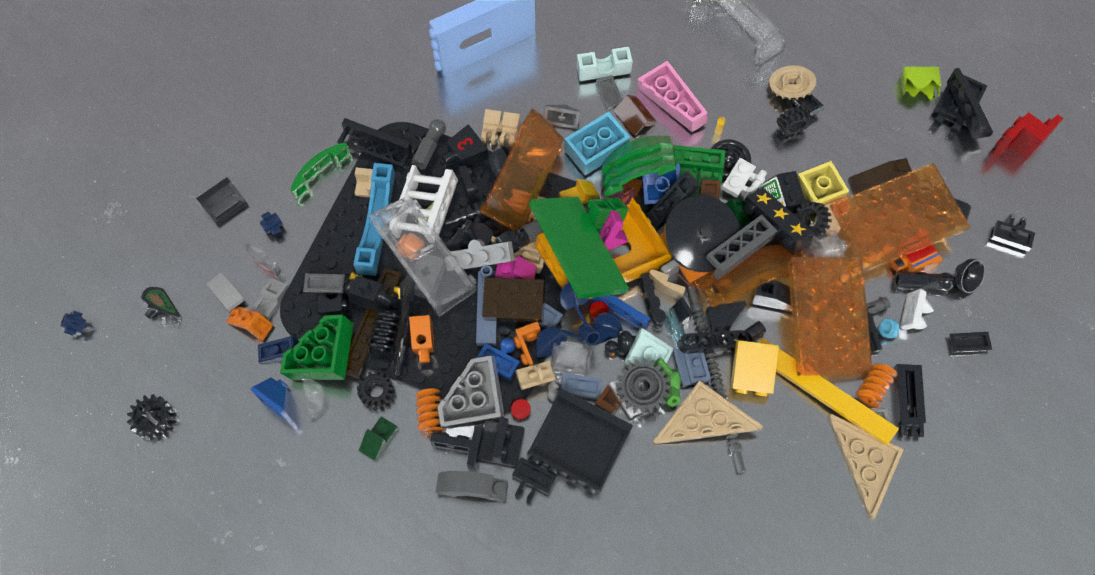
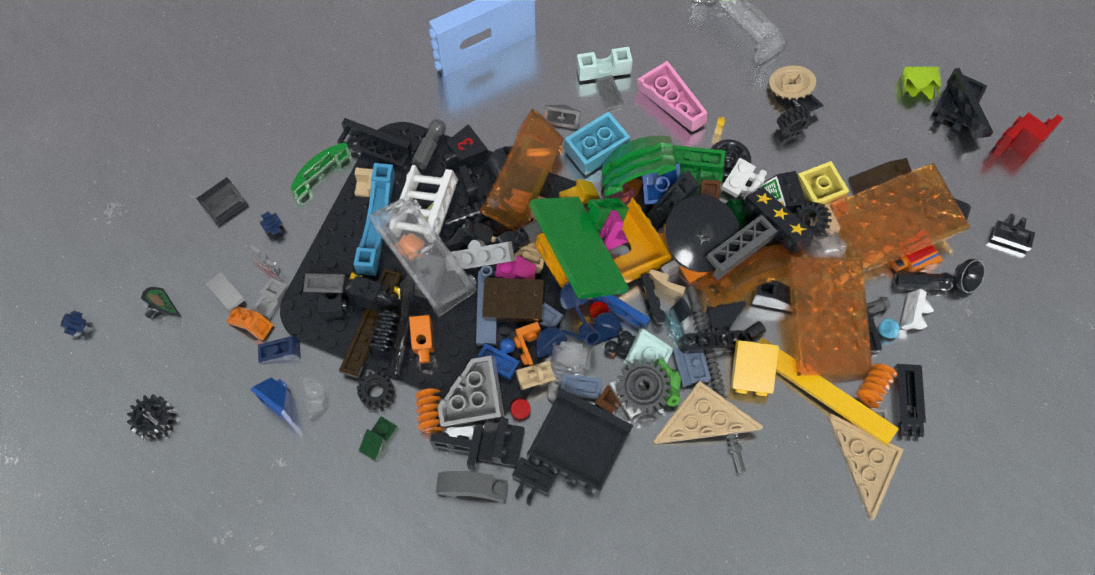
green brick [280,315,354,380] -> none
tan legs [481,109,521,147] -> none
reddish brown panel [614,95,657,135] -> none
black tile [949,332,992,353] -> none

